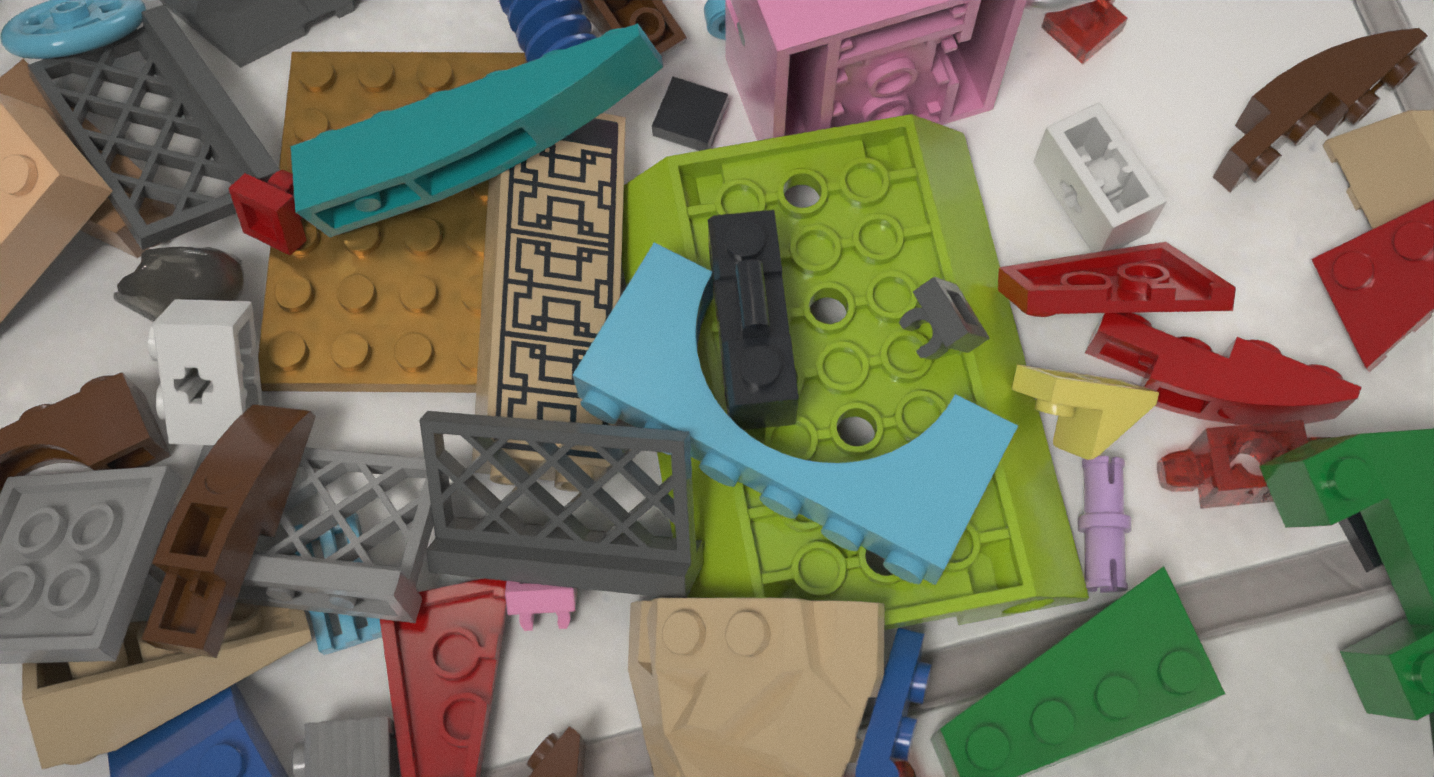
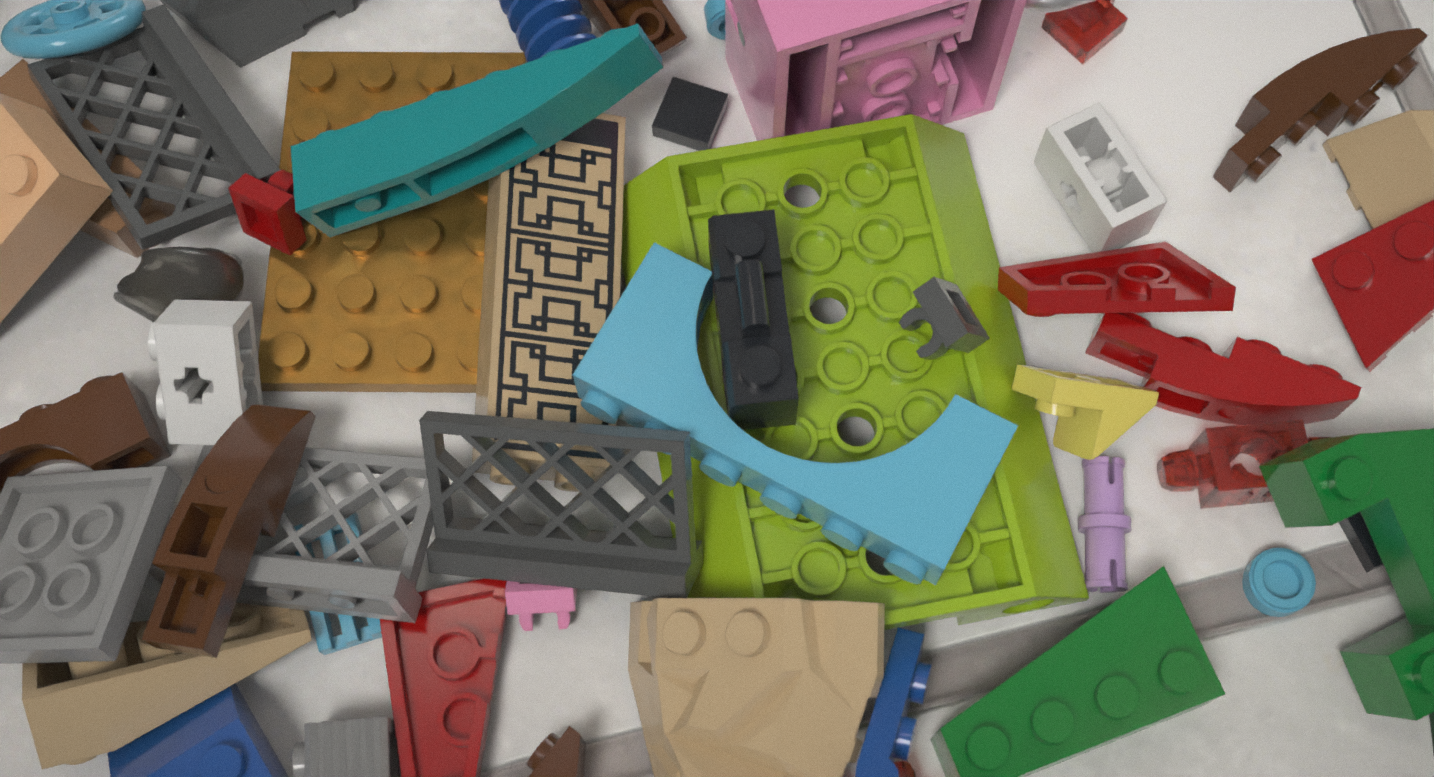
none -> medium azure tile [1242,548,1316,617]

